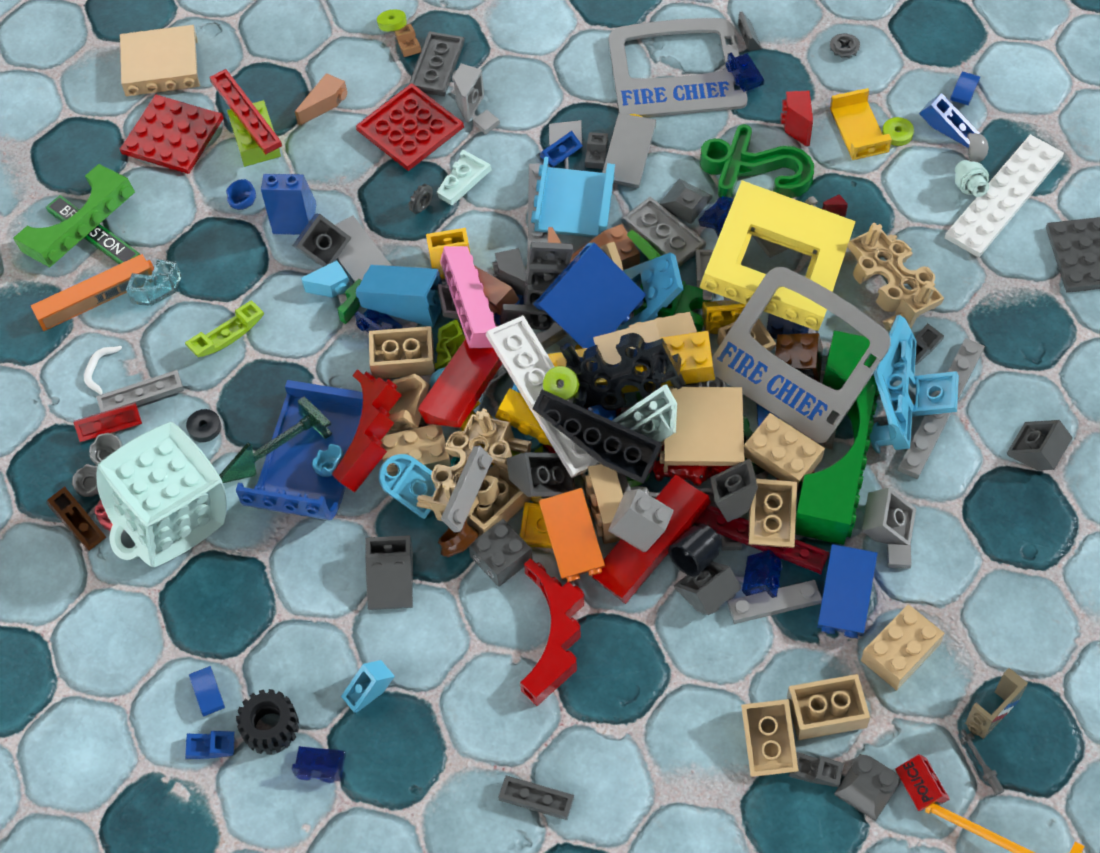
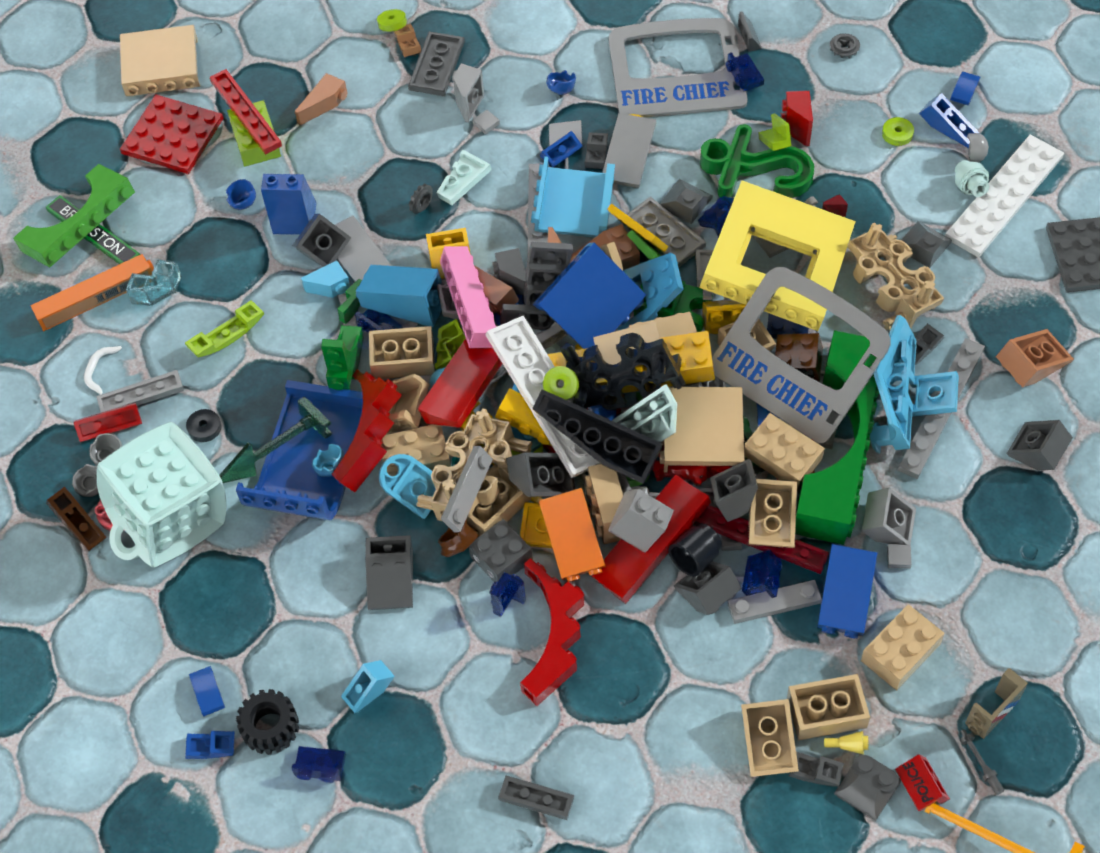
red plate [356,83,464,171] -> none
yellow panel [830,88,892,160] -> none
none -> green arch [321,325,364,390]
none -> clear blue bracket [489,572,526,617]
none -> blue hair [546,70,576,95]
none -> yellow tile [607,203,669,252]
none -> lime panel [758,113,791,151]
none -> light yellow cone [824,731,869,755]
none -> dark grey slope [902,221,952,268]
none -> nougat slope [996,329,1074,387]

